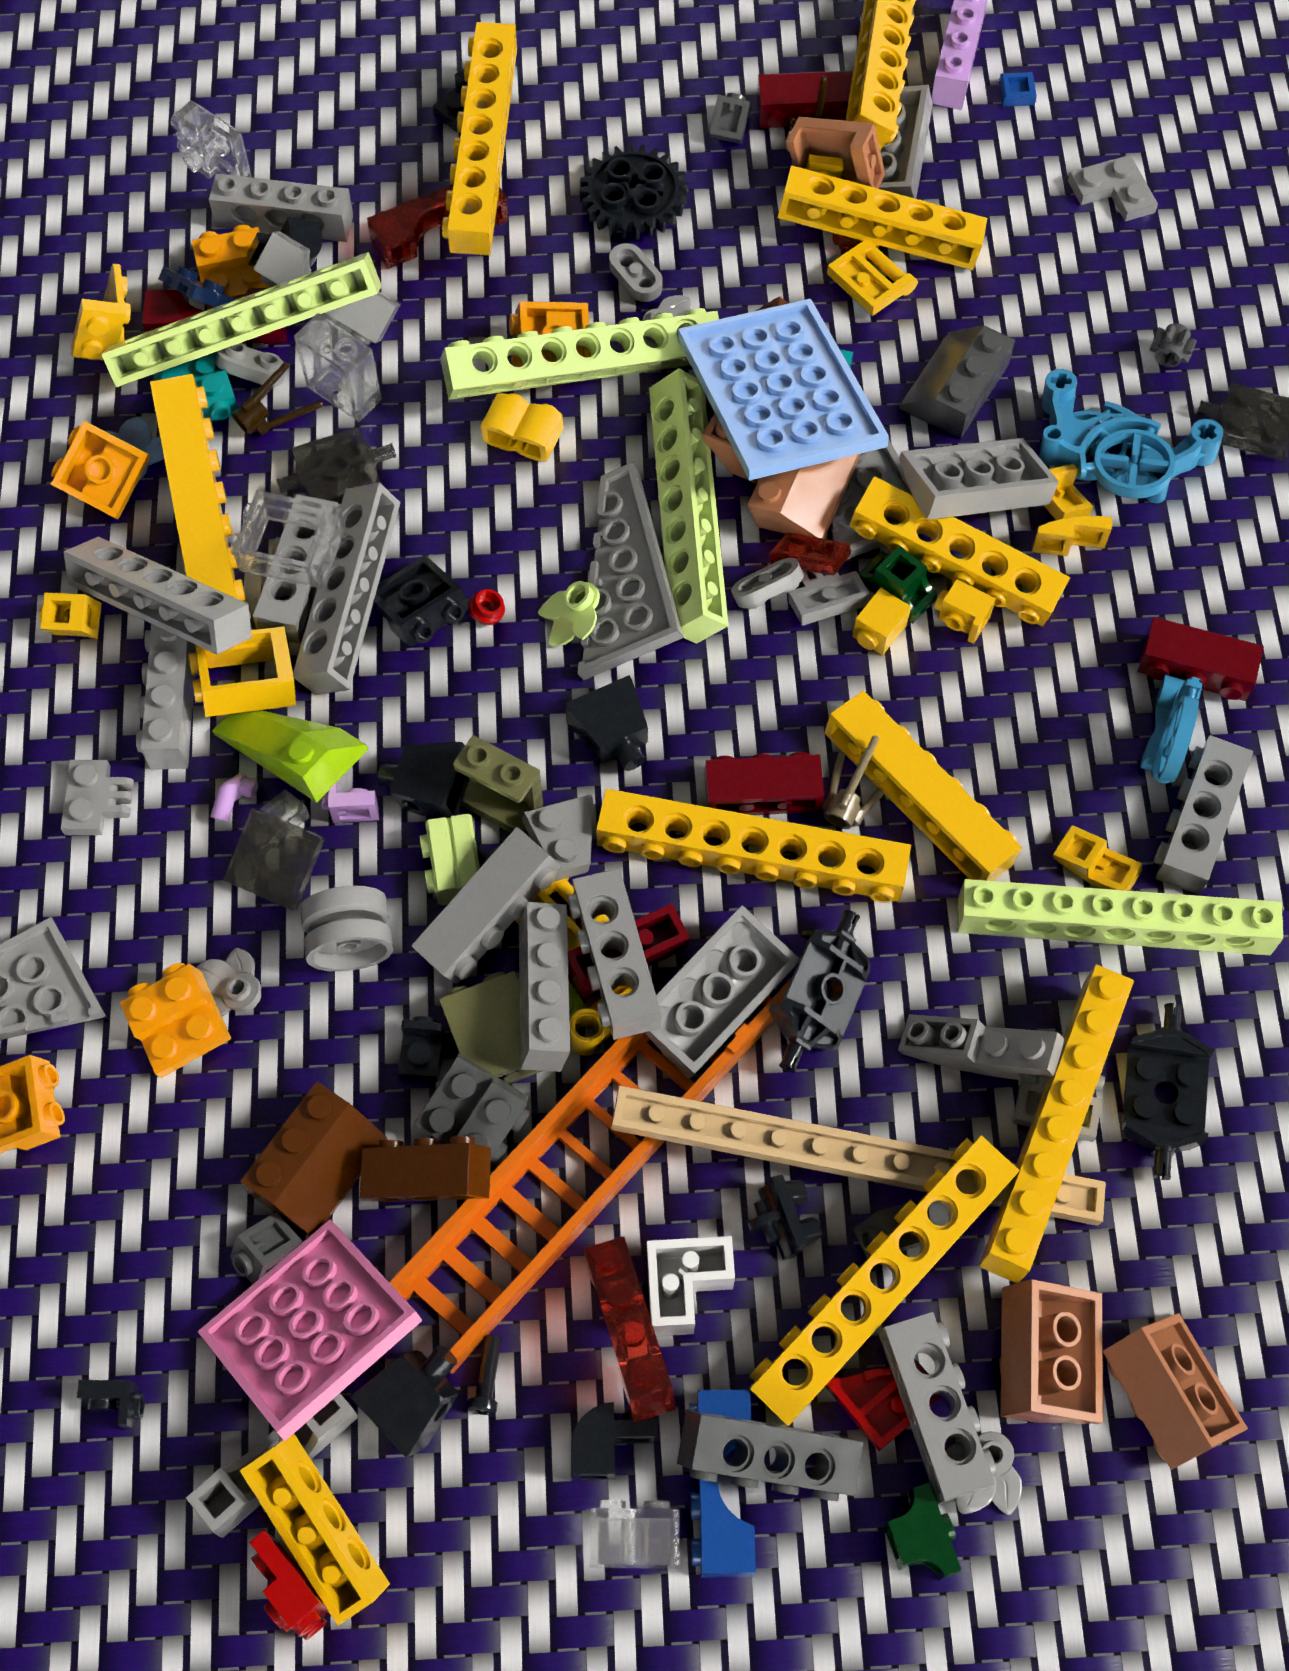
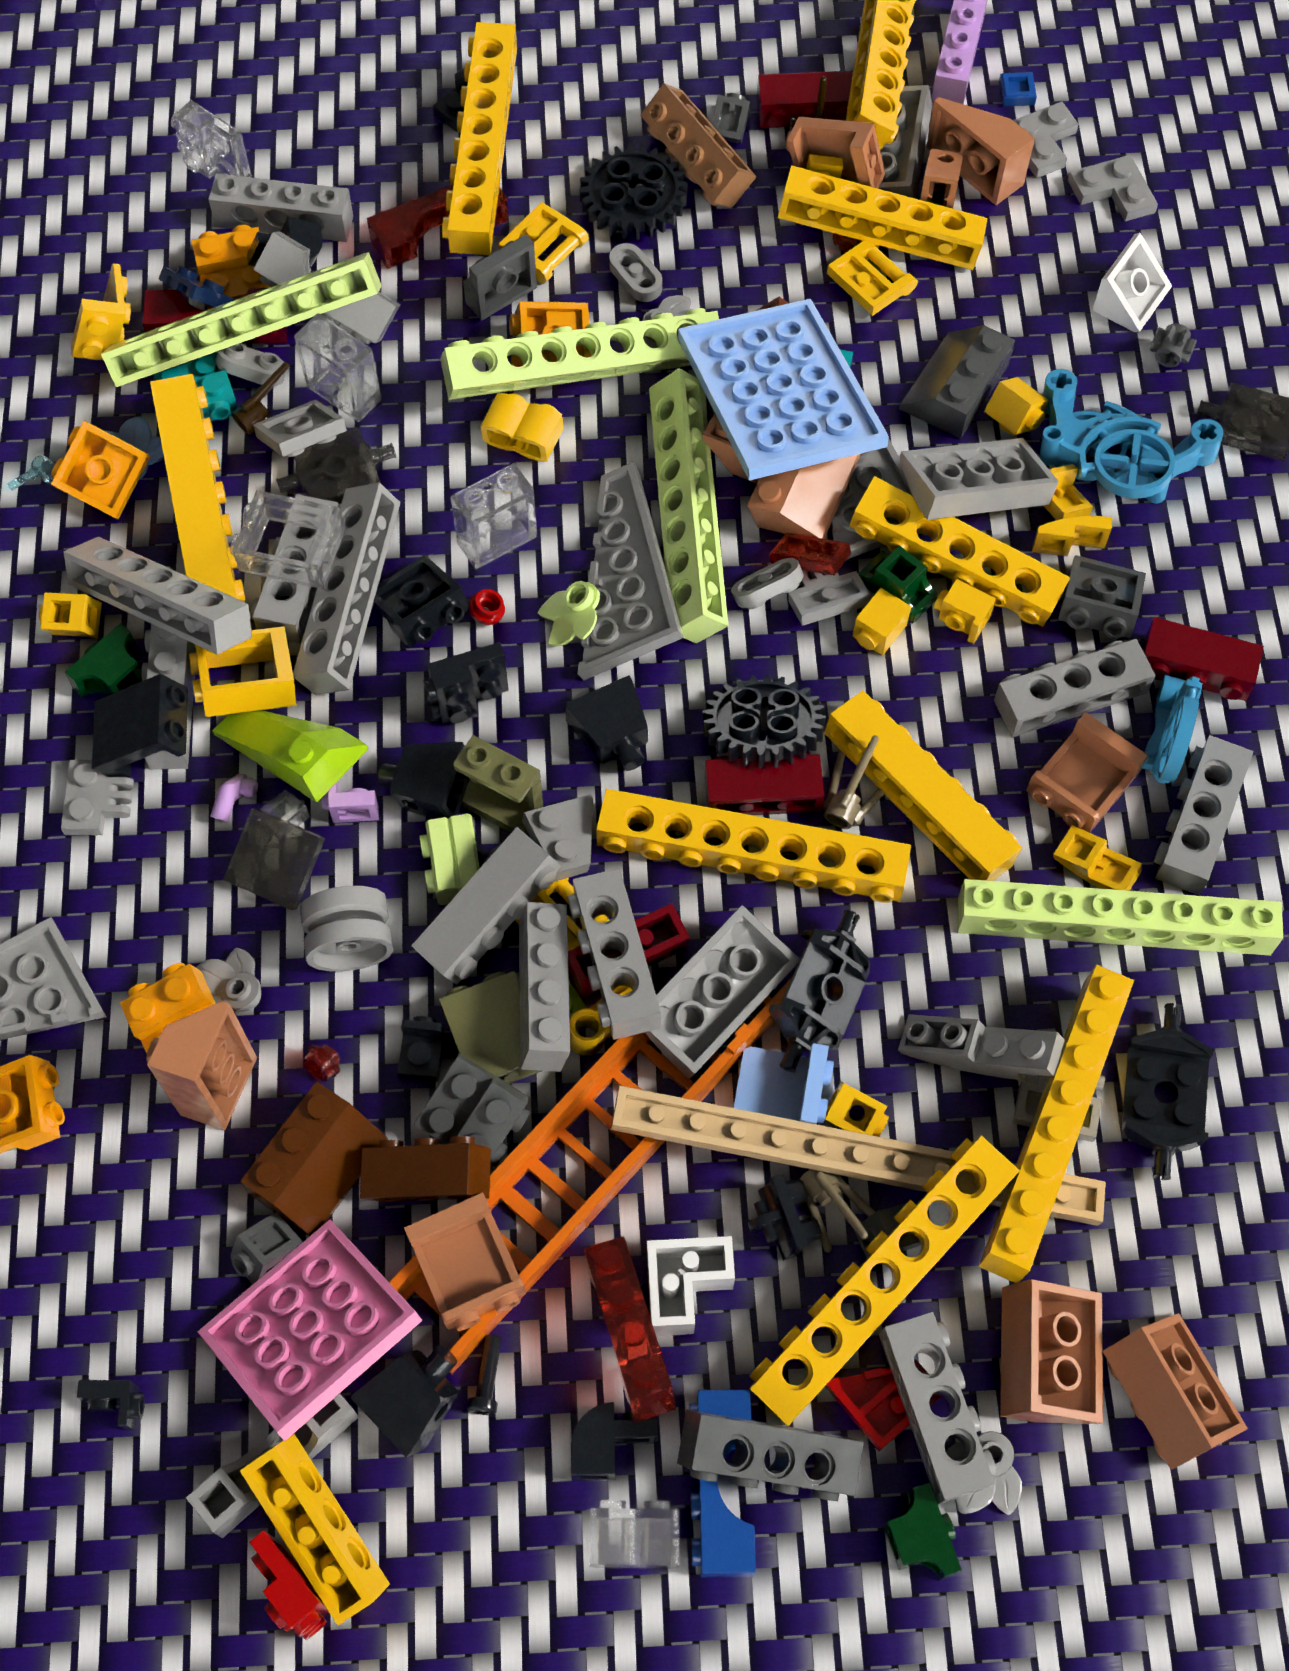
none -> clear light blue hand [7,455,55,491]
none -> dark green brick [65,623,142,698]
none -> black panel [91,674,188,778]
none -> nougat slope [146,1001,257,1131]
none -> light grey plate [253,399,347,457]
none -> clear red plate [303,1045,340,1082]
none -> nougat panel [404,1192,526,1331]
none -> black plate [423,642,509,725]
none -> clear window [451,463,537,570]
none -> dark grey plate [463,234,537,321]
none -> yellow plate [499,202,589,284]
none -> medium nougat brick [640,83,757,208]
none -> black gear [703,675,826,769]
none -> light blue bracket [733,1043,834,1124]
none -> dark tan plant [800,1169,875,1253]
none -> yellow brick [825,1081,889,1137]
none -> nougat torso [920,149,963,209]
none -> nougat slope [926,97,1035,205]
none -> yellow brick [984,377,1049,435]
none -> light grey brick [994,639,1156,738]
none -> light grey plate [1013,102,1079,178]
none -> nougat panel [1026,712,1148,833]
none -> dark grey plate [1058,555,1146,639]
none -> white slope [1092,233,1172,332]

